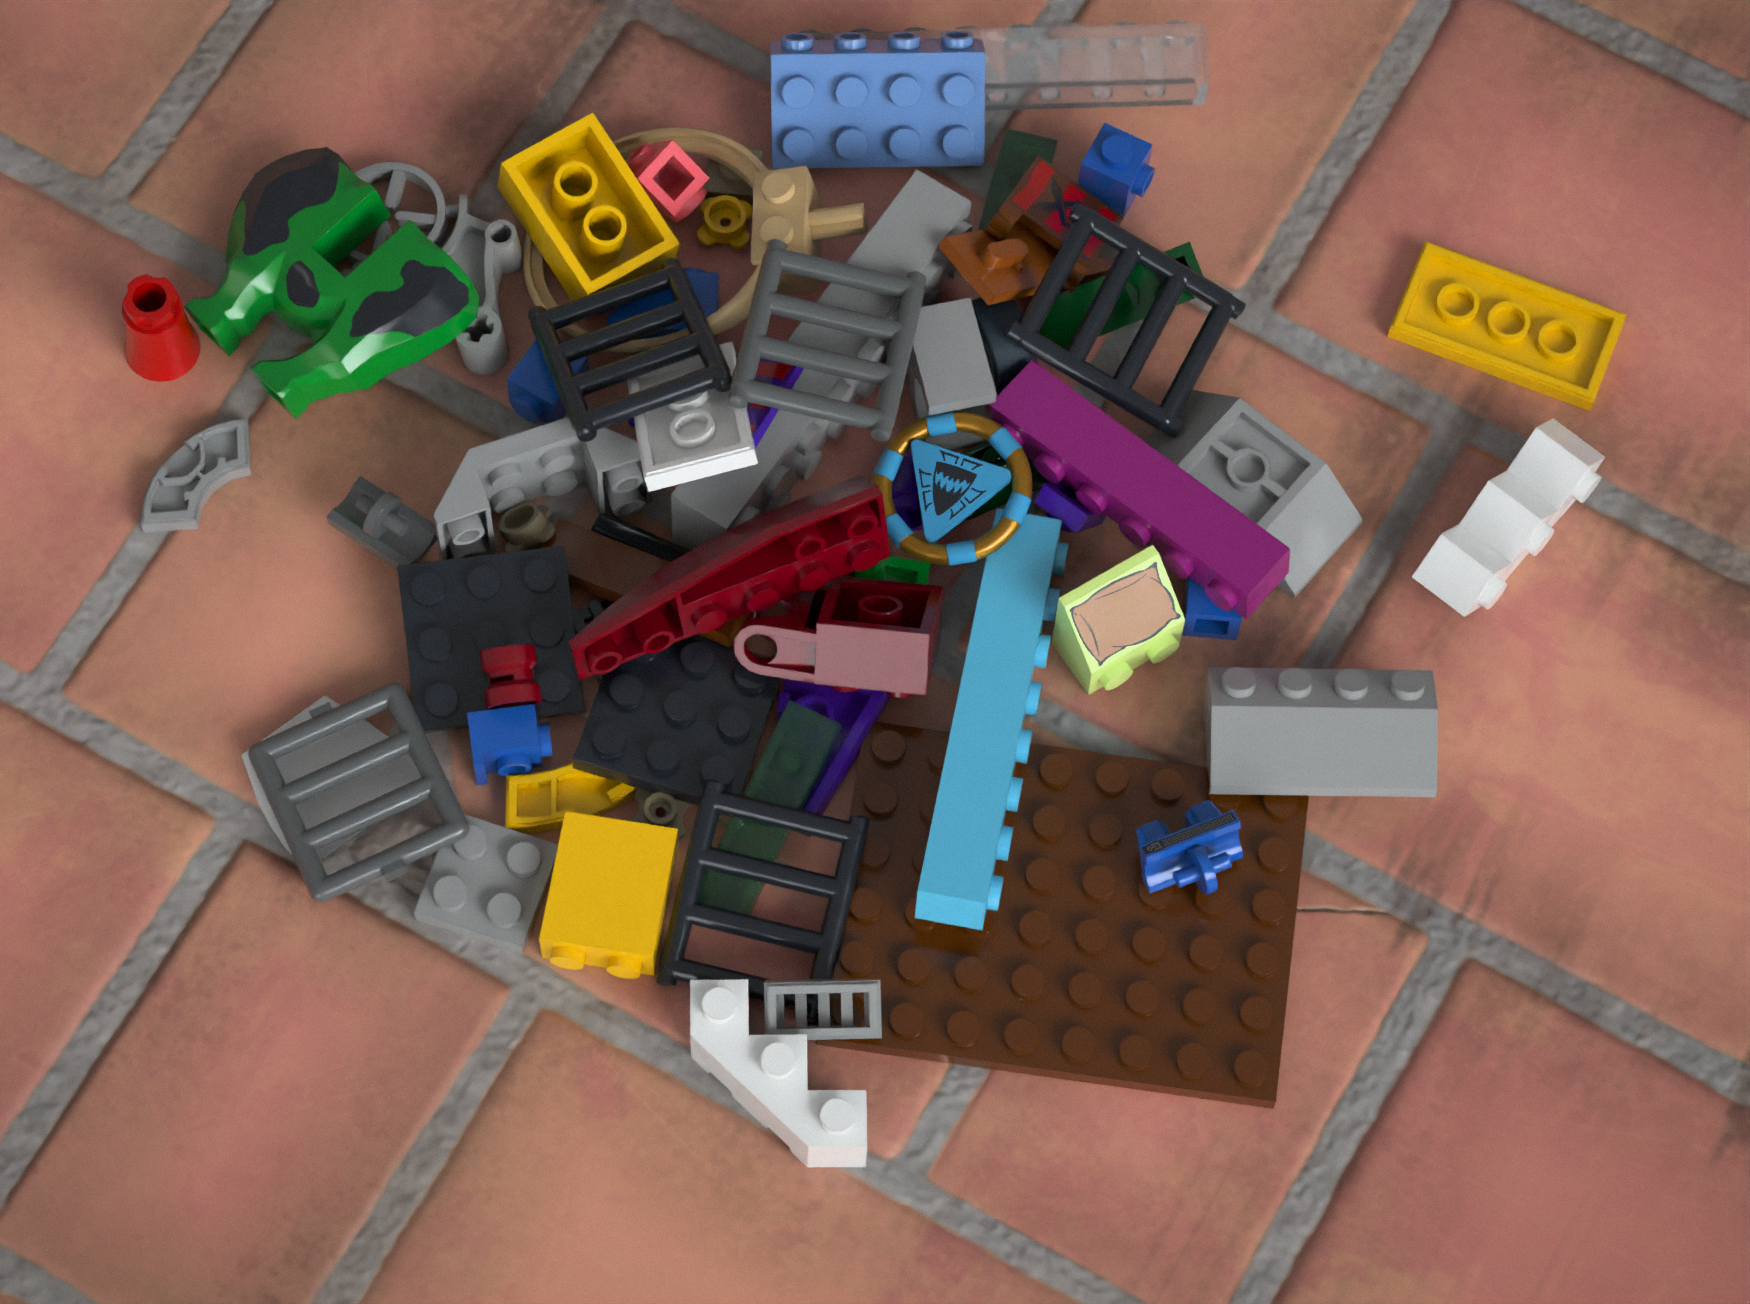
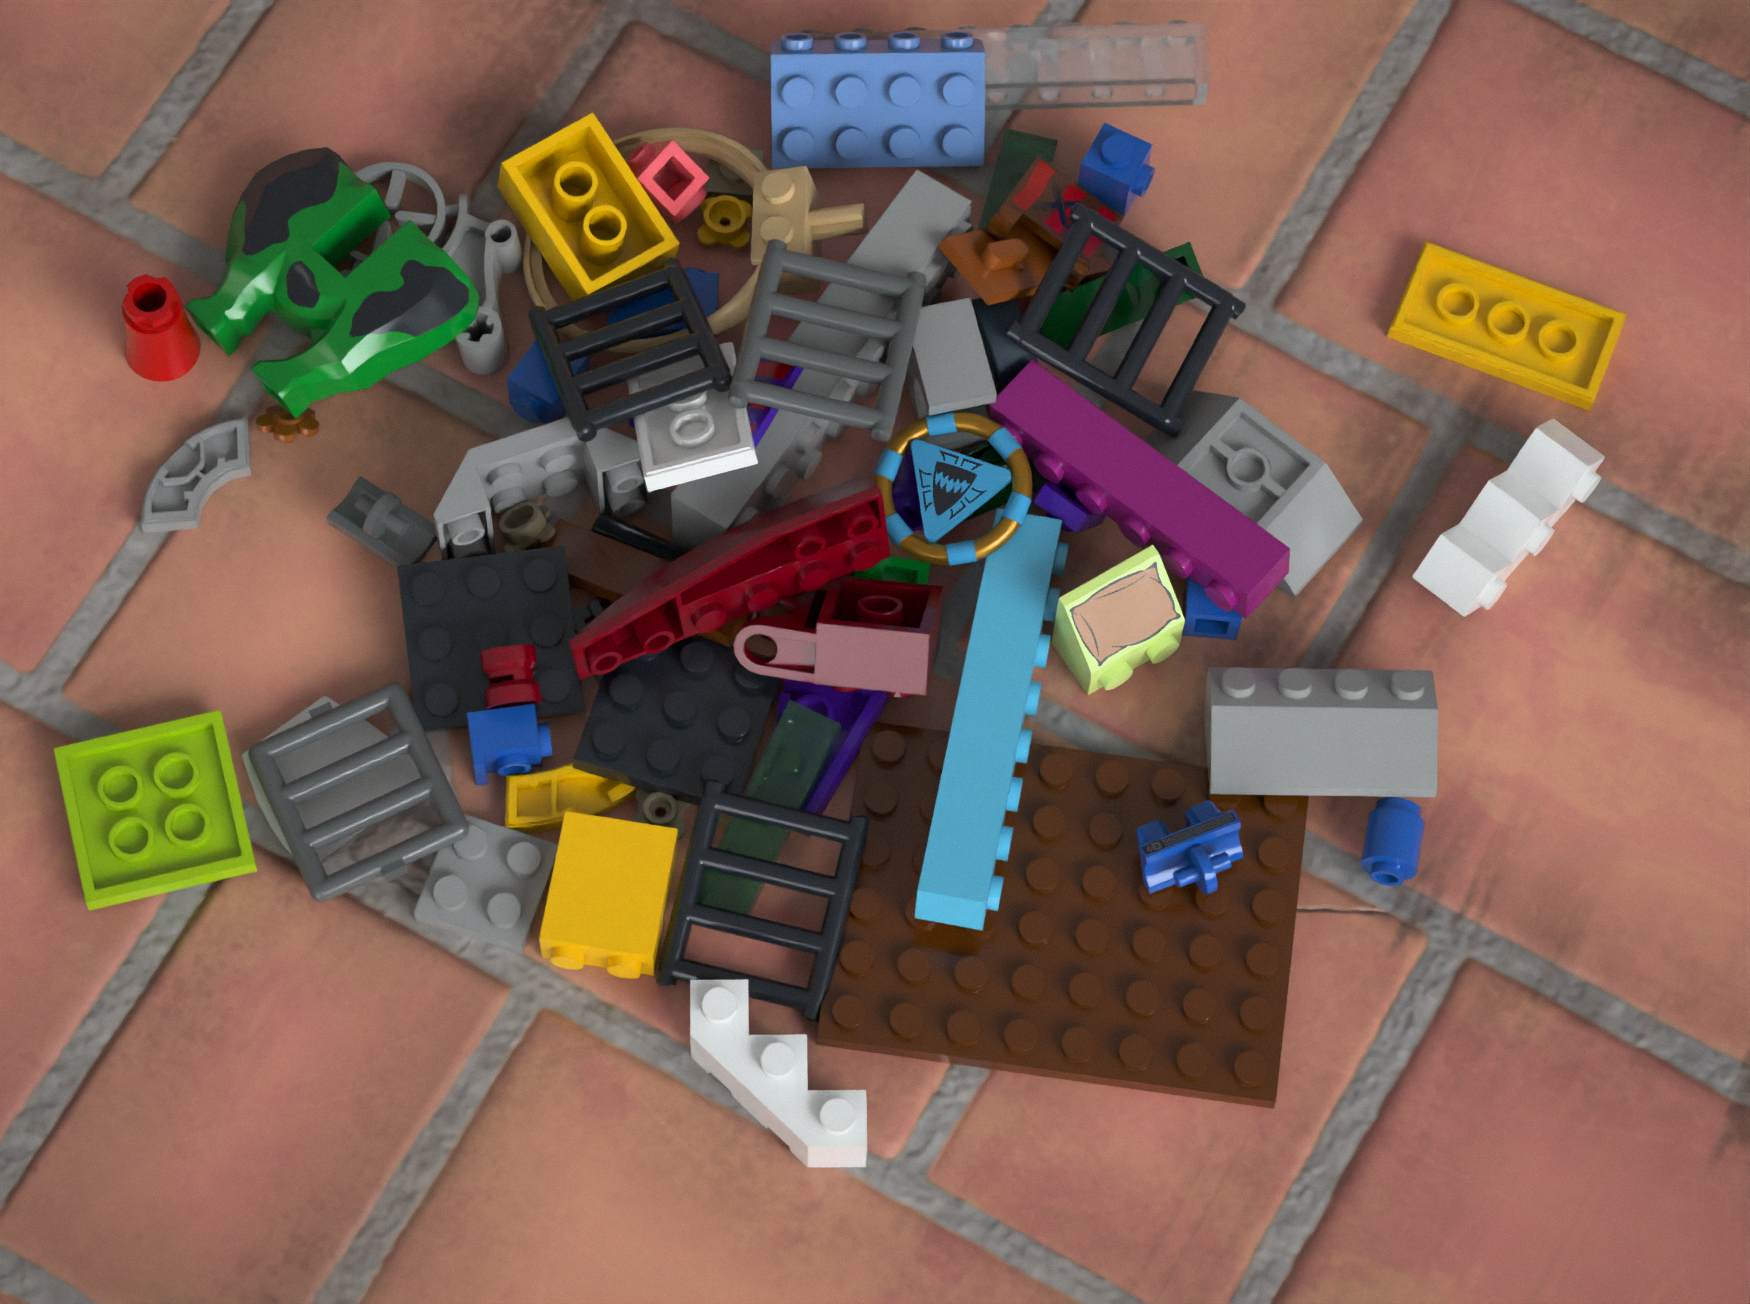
light grey slope [764,979,882,1040] -> none
none -> lime plate [53,710,257,911]
none -> dark orange plant [256,405,319,443]
none -> blue brick [1360,797,1425,886]

